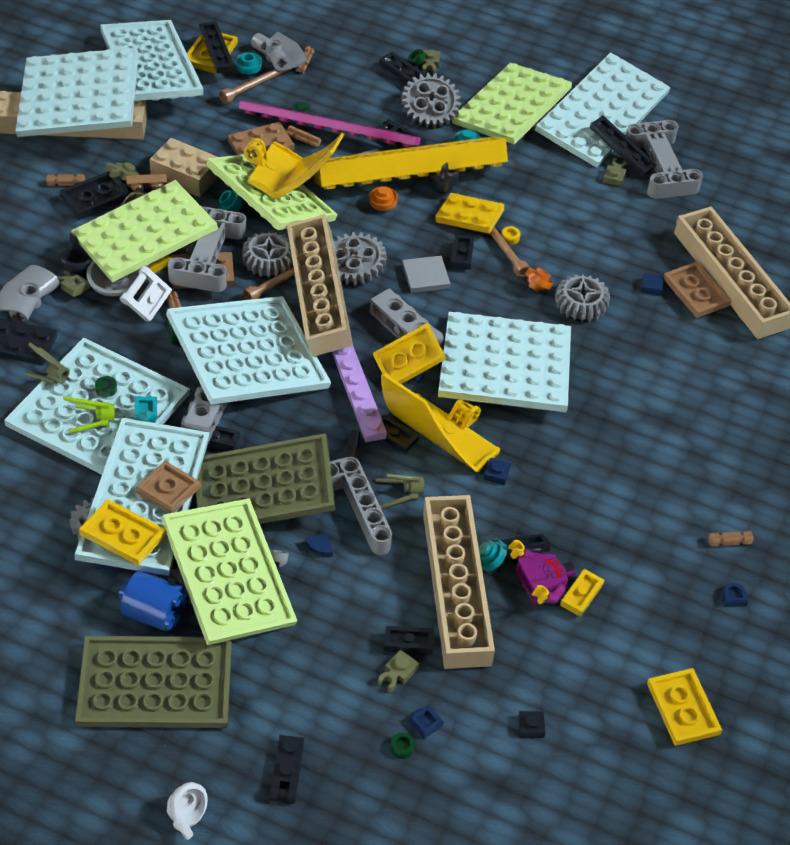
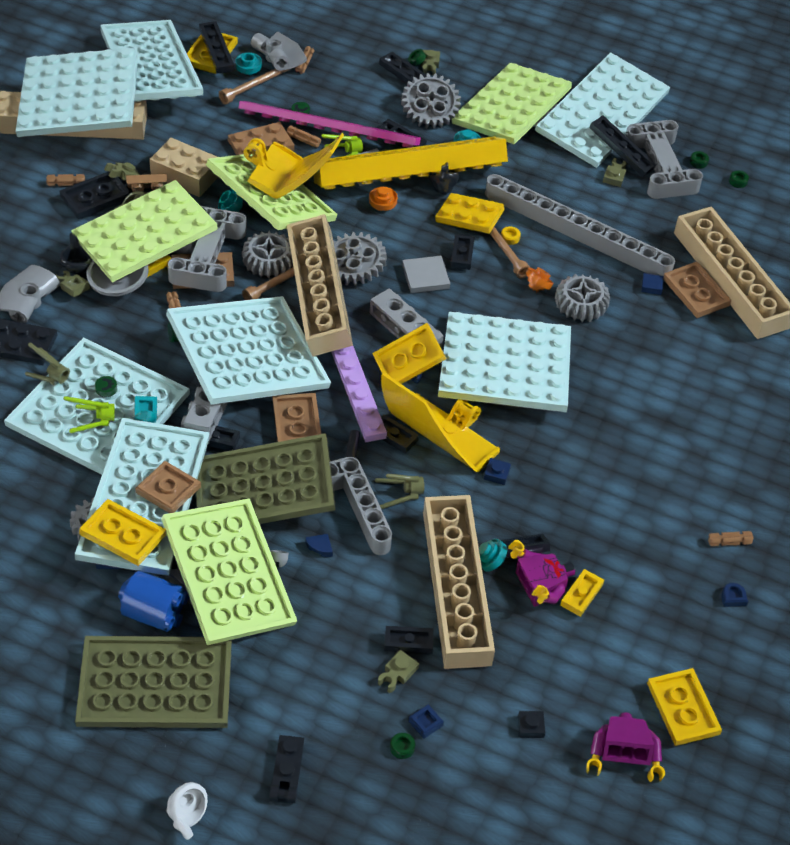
white plate [120,266,172,322] -> none
none -> medium nougat plate [273,393,321,442]
none -> lime plant [321,134,363,156]
none -> light grey beam [485,174,675,276]
none -> magenta torso [586,712,665,782]
none -> dark green tile [689,151,709,169]
none -> dark green tile [729,170,749,188]

